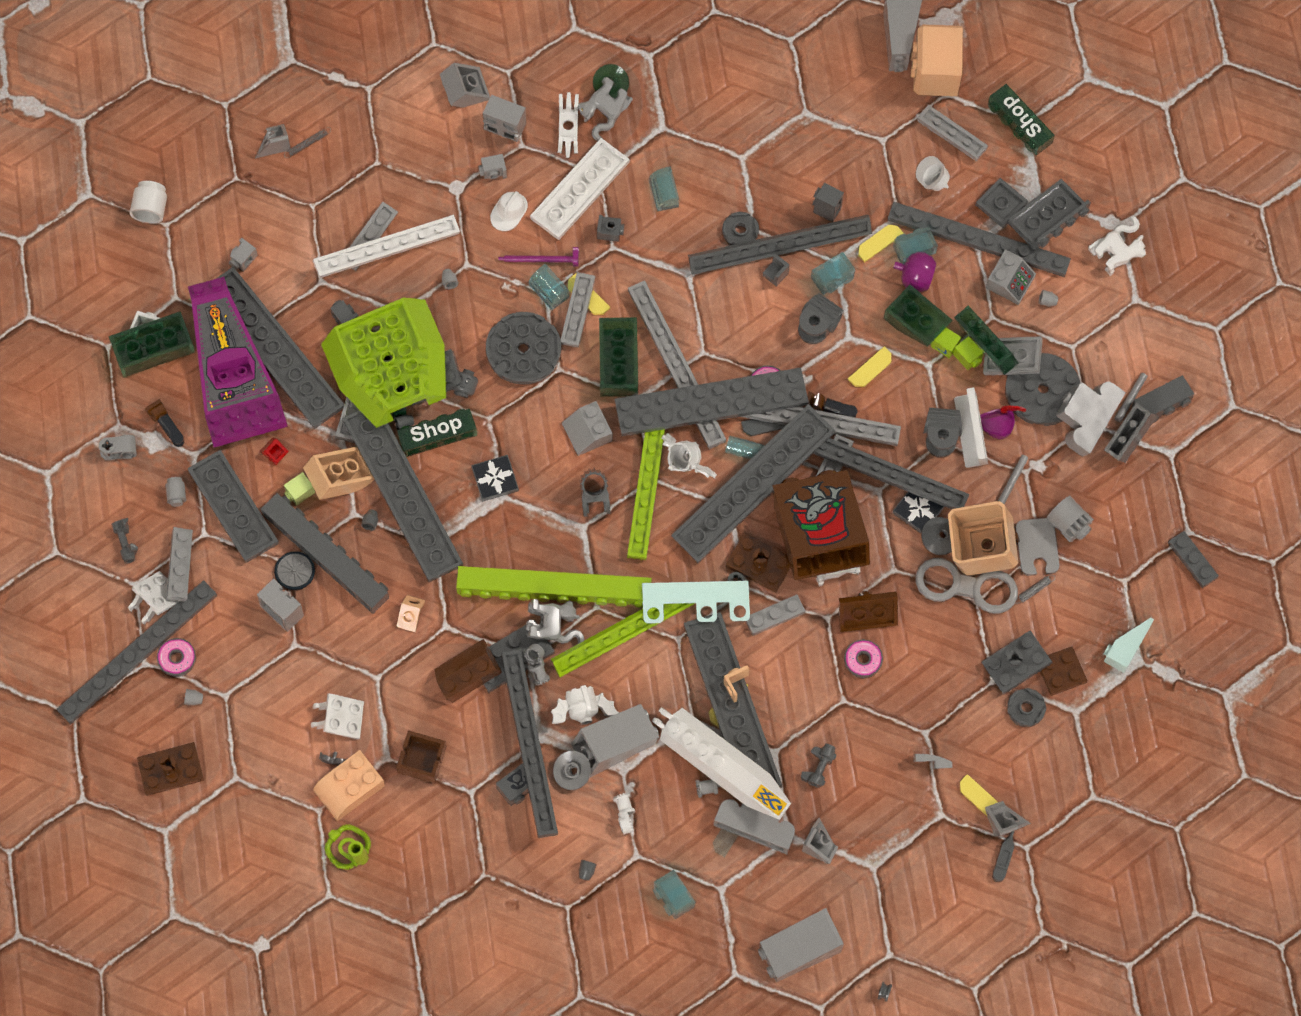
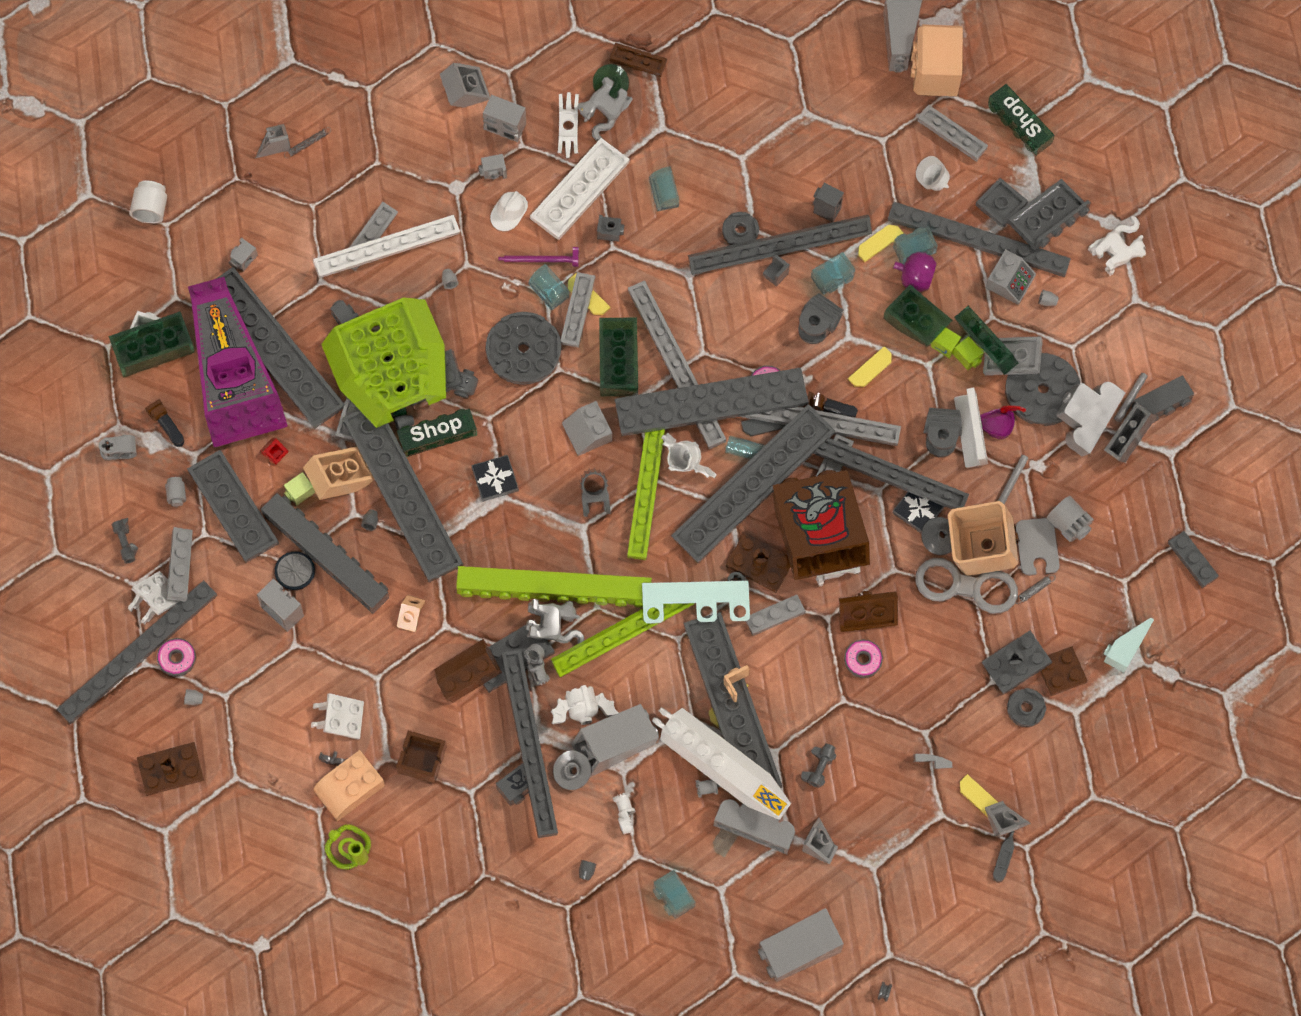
none -> reddish brown plate [609,42,667,77]

